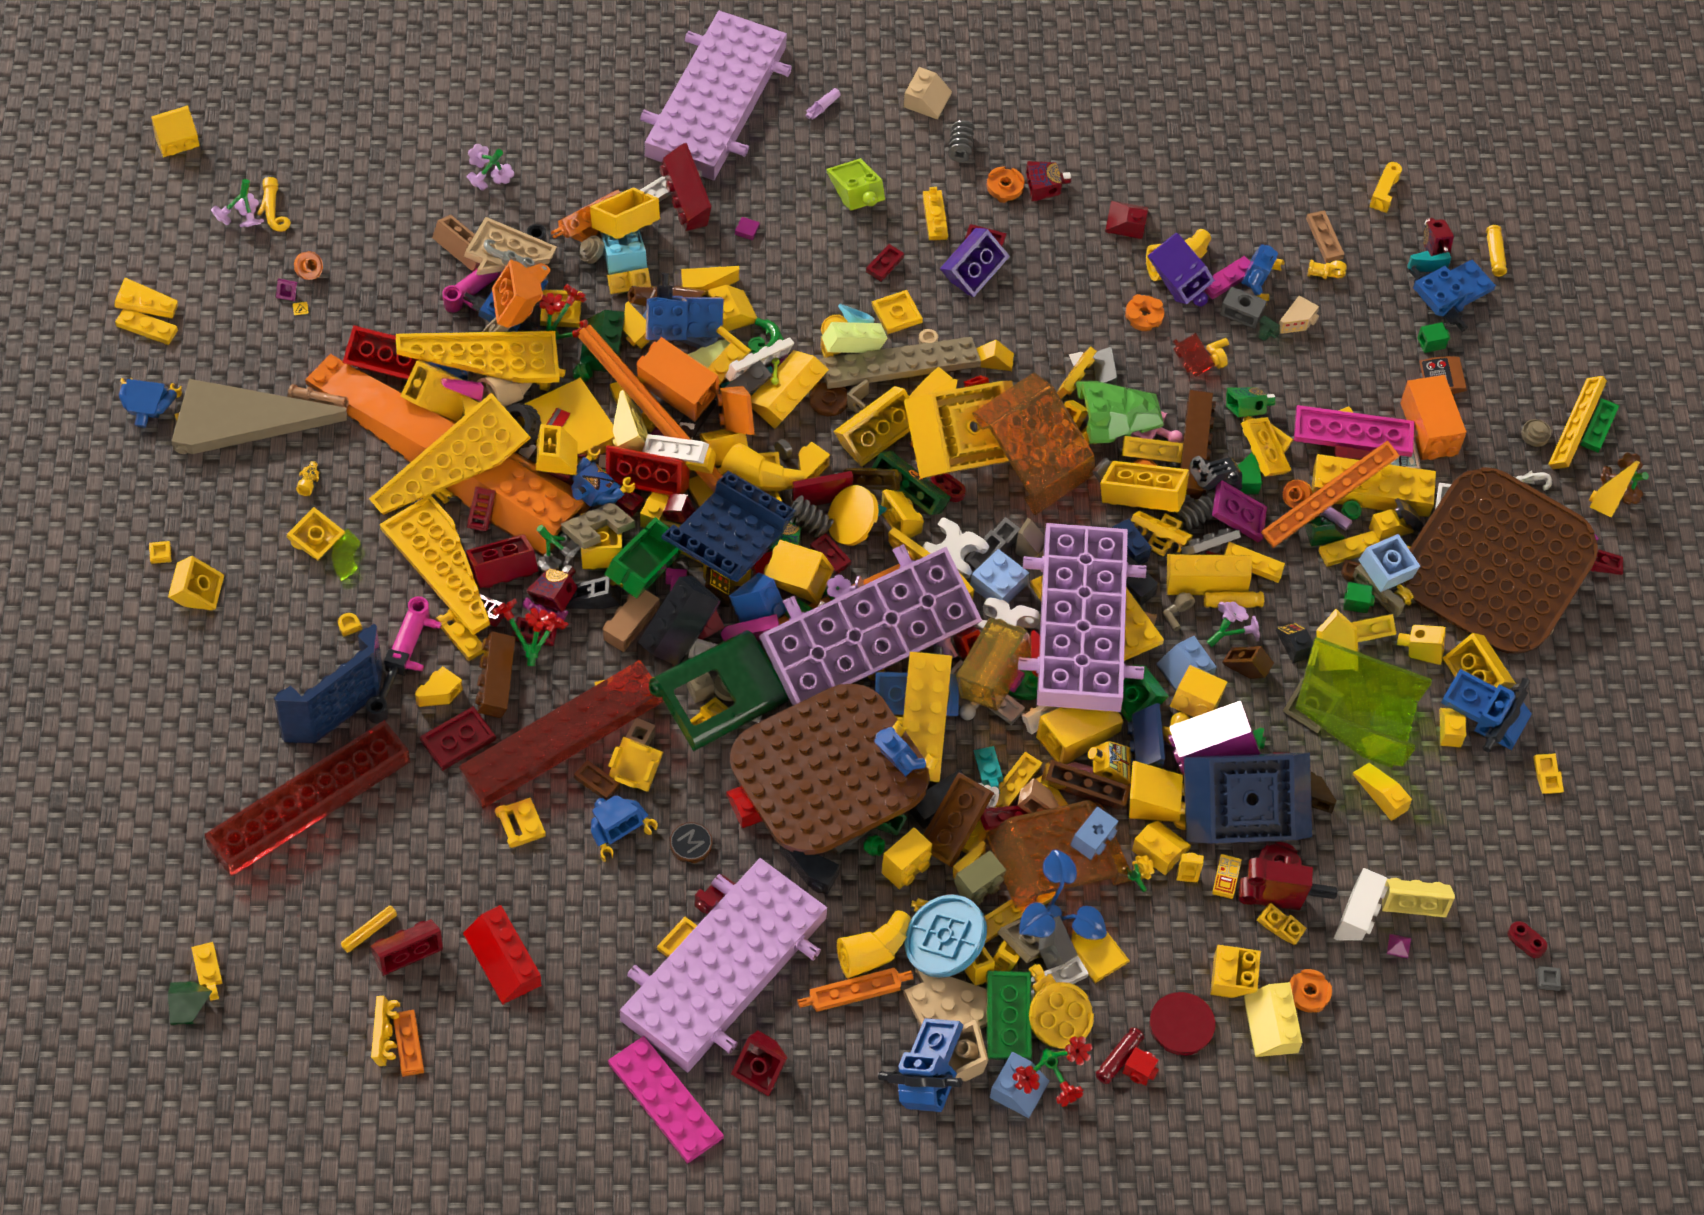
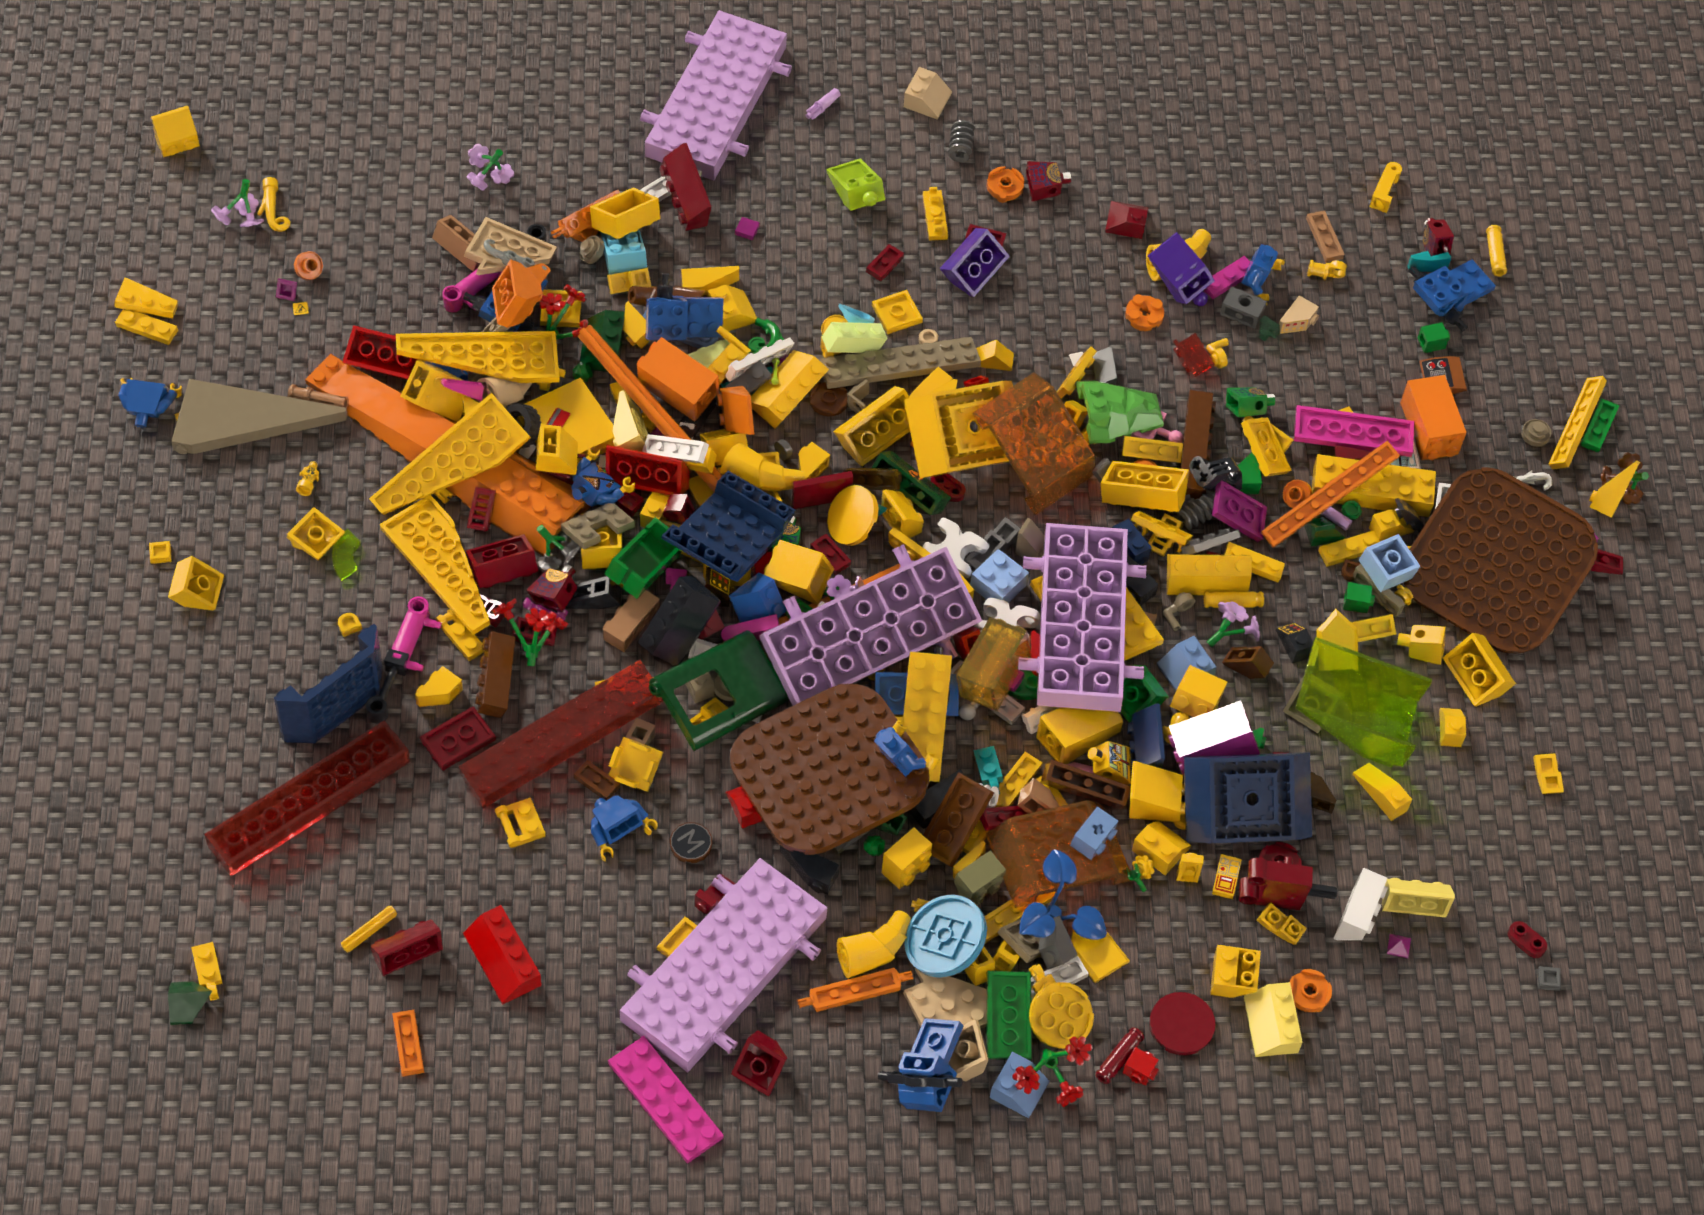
yellow plate [371,996,400,1066] -> none
dark grey piece [791,495,834,538] -> none
blue piece [1441,669,1532,752] -> none

